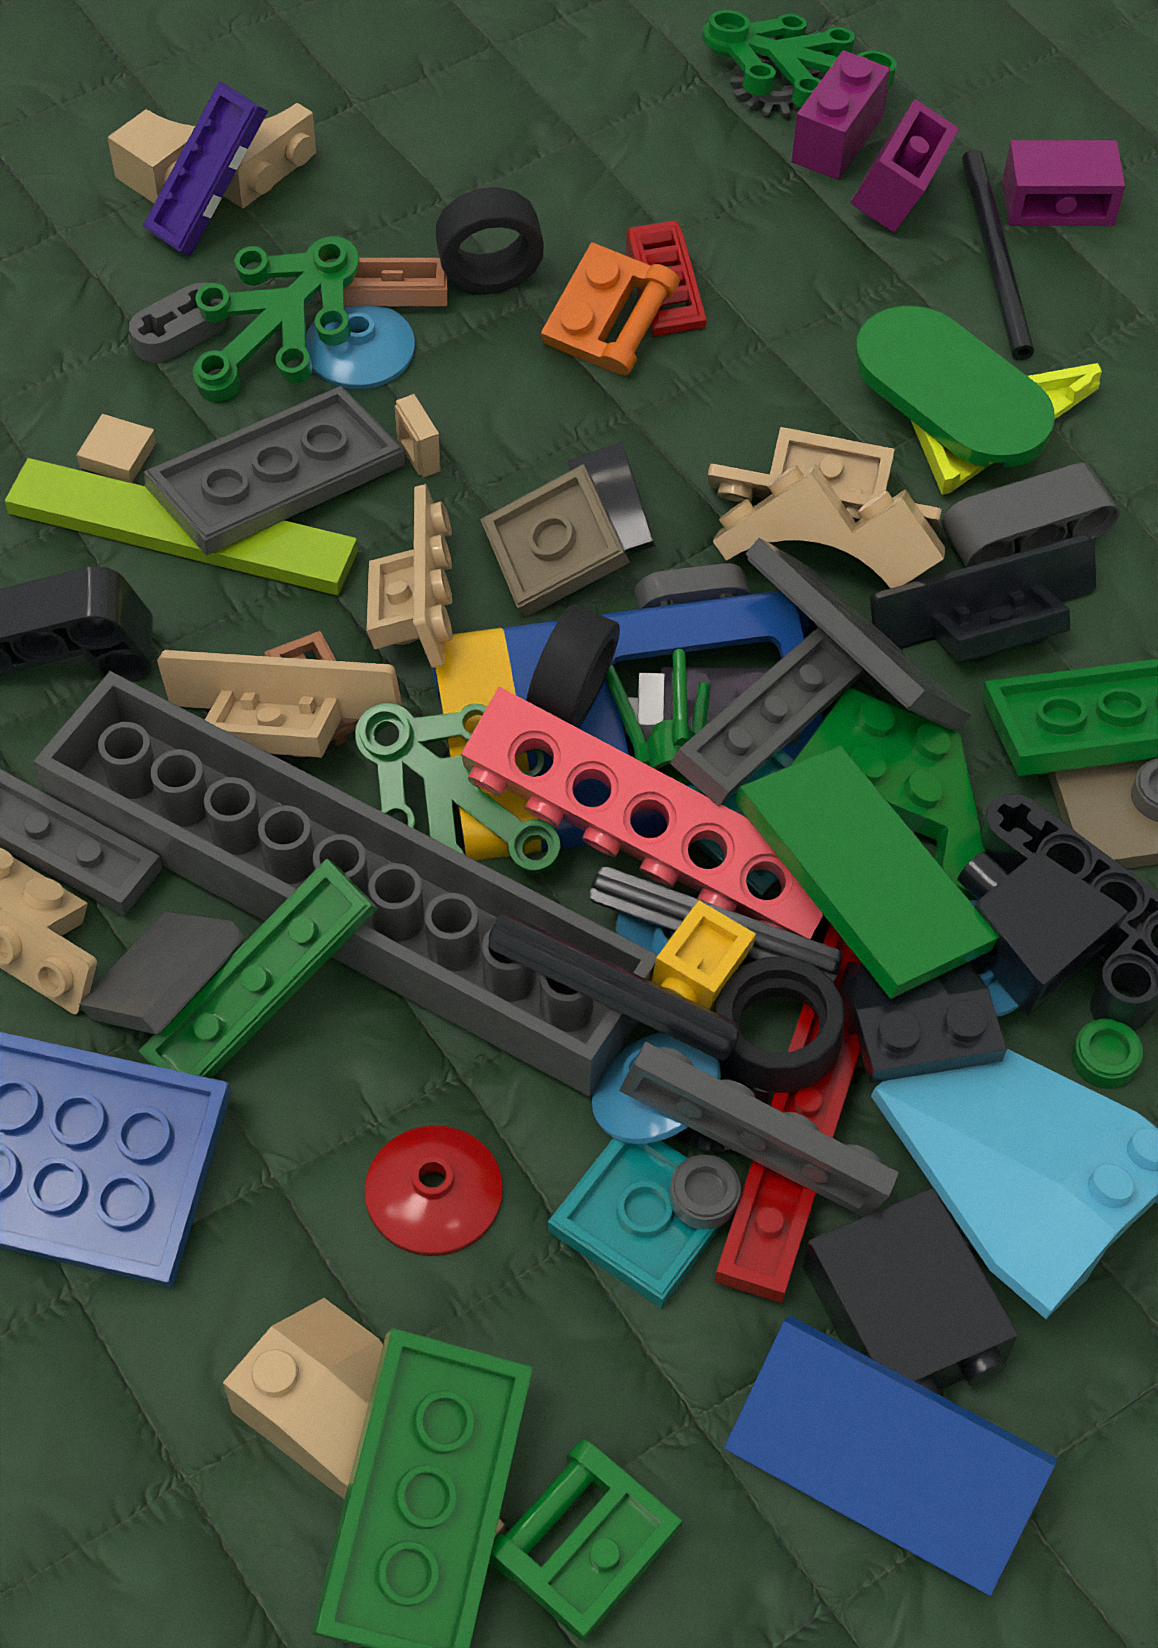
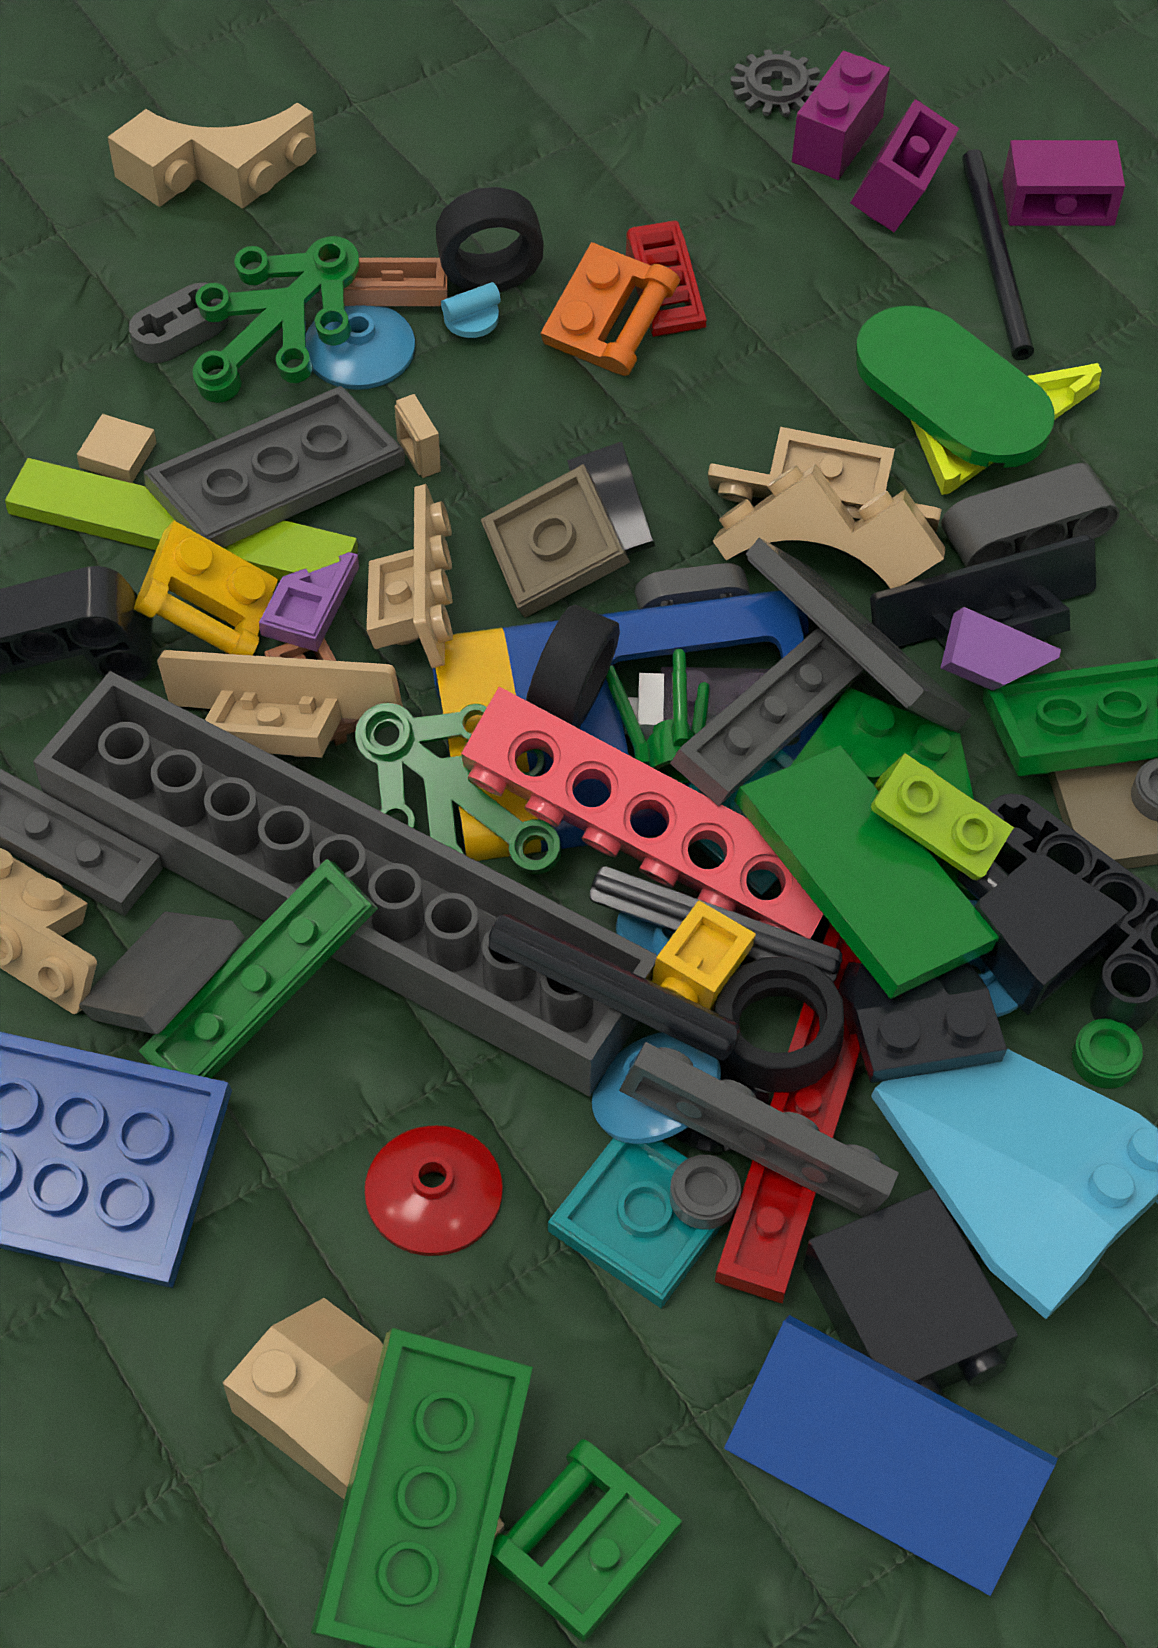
dark purple plate [143,81,268,256] -> none
green plant [702,10,897,108] -> none
none -> yellow plate [134,520,278,656]
none -> medium lavender tile [259,552,359,652]
none -> medium azure plate [441,282,501,338]
none -> lime bracket [871,753,1014,880]
none -> medium lavender tile [940,607,1061,691]

